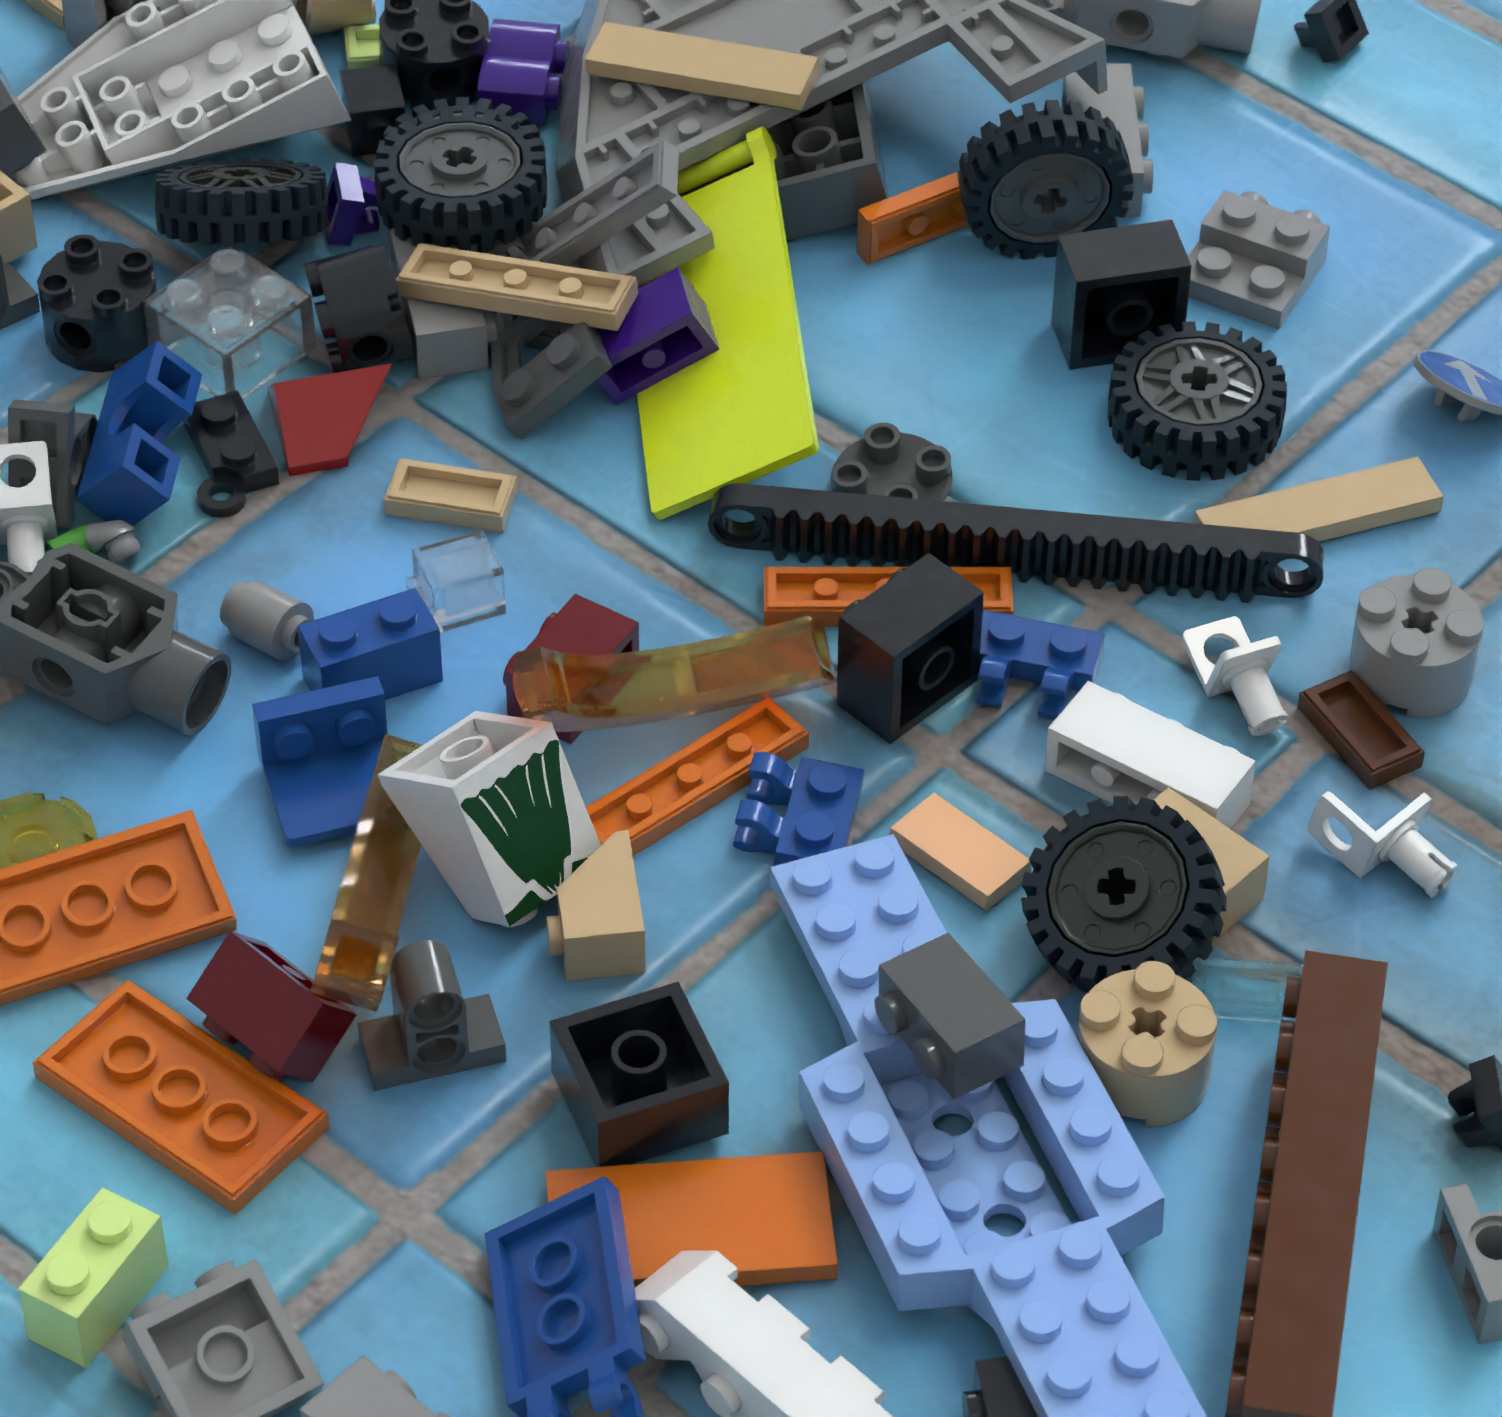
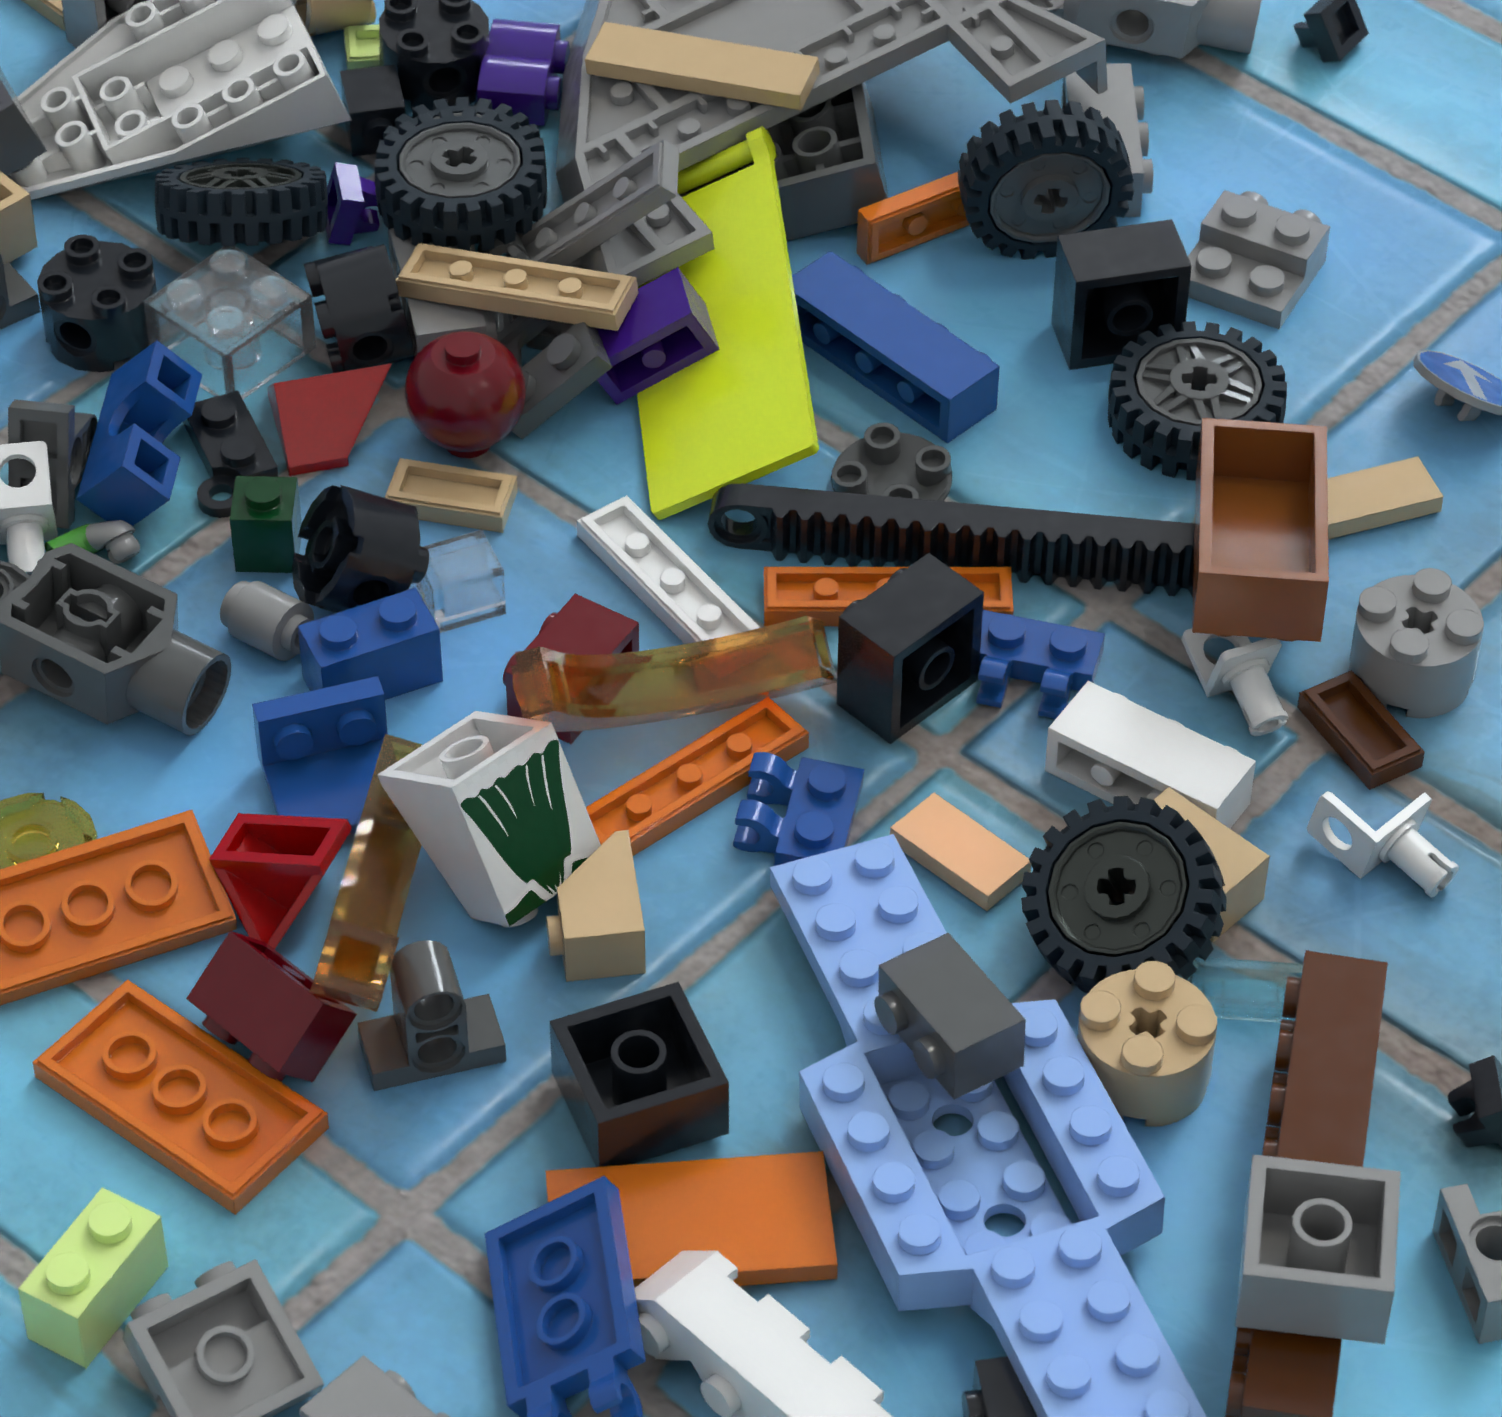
none -> red slope [209,813,352,950]
none -> dark green brick [230,476,302,573]
none -> black brick [292,485,429,613]
none -> dark red brick [405,331,526,458]
none -> white tile [577,495,771,680]
none -> blue brick [792,251,1000,444]
none -> dark orange piece [1192,418,1329,642]
none -> light grey brick [1235,1154,1401,1344]

